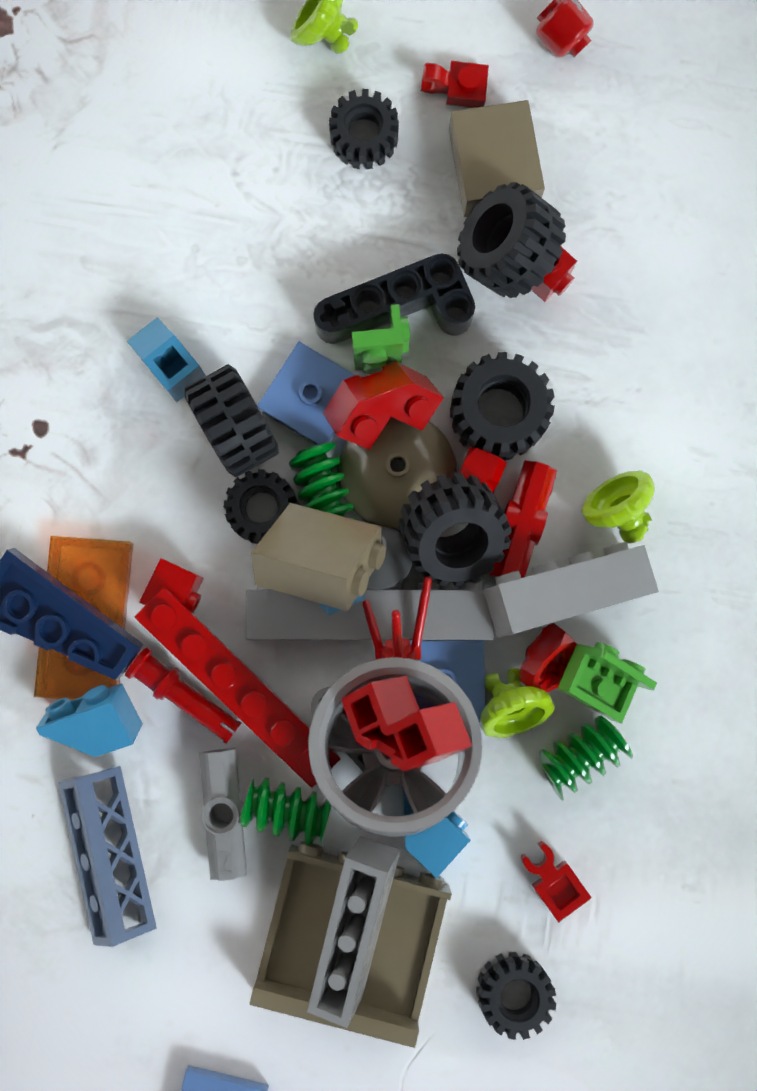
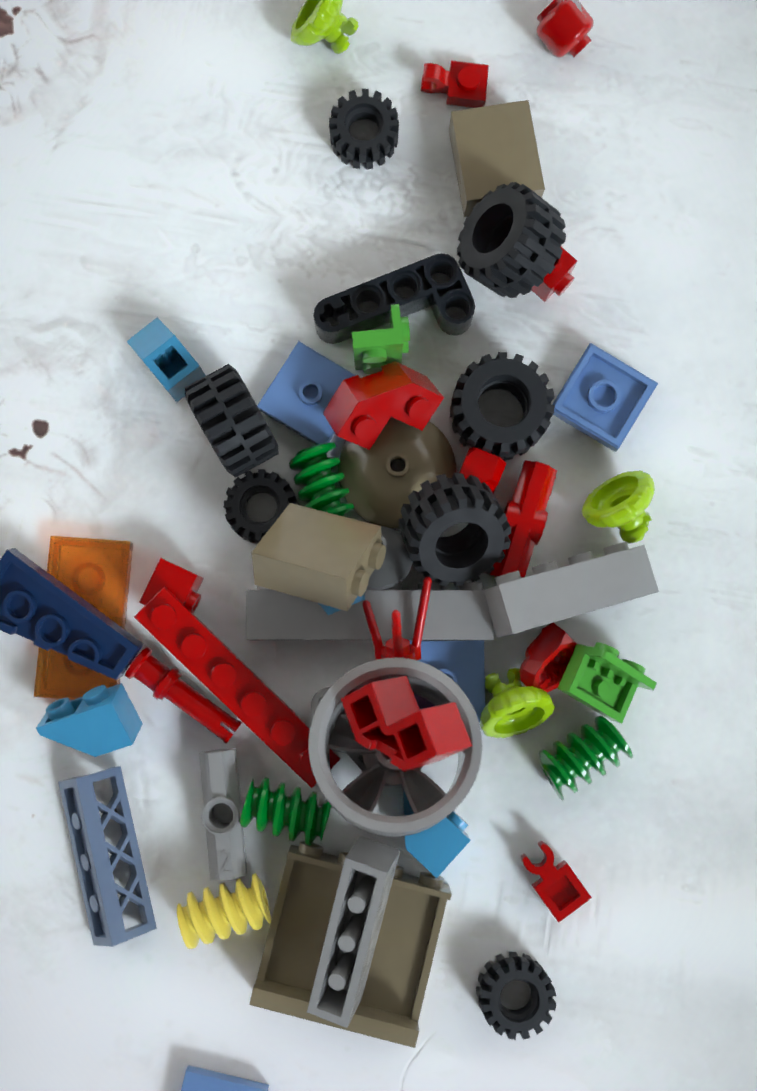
none -> light yellow piece [177,873,271,949]
none -> medium blue plate [552,343,658,452]

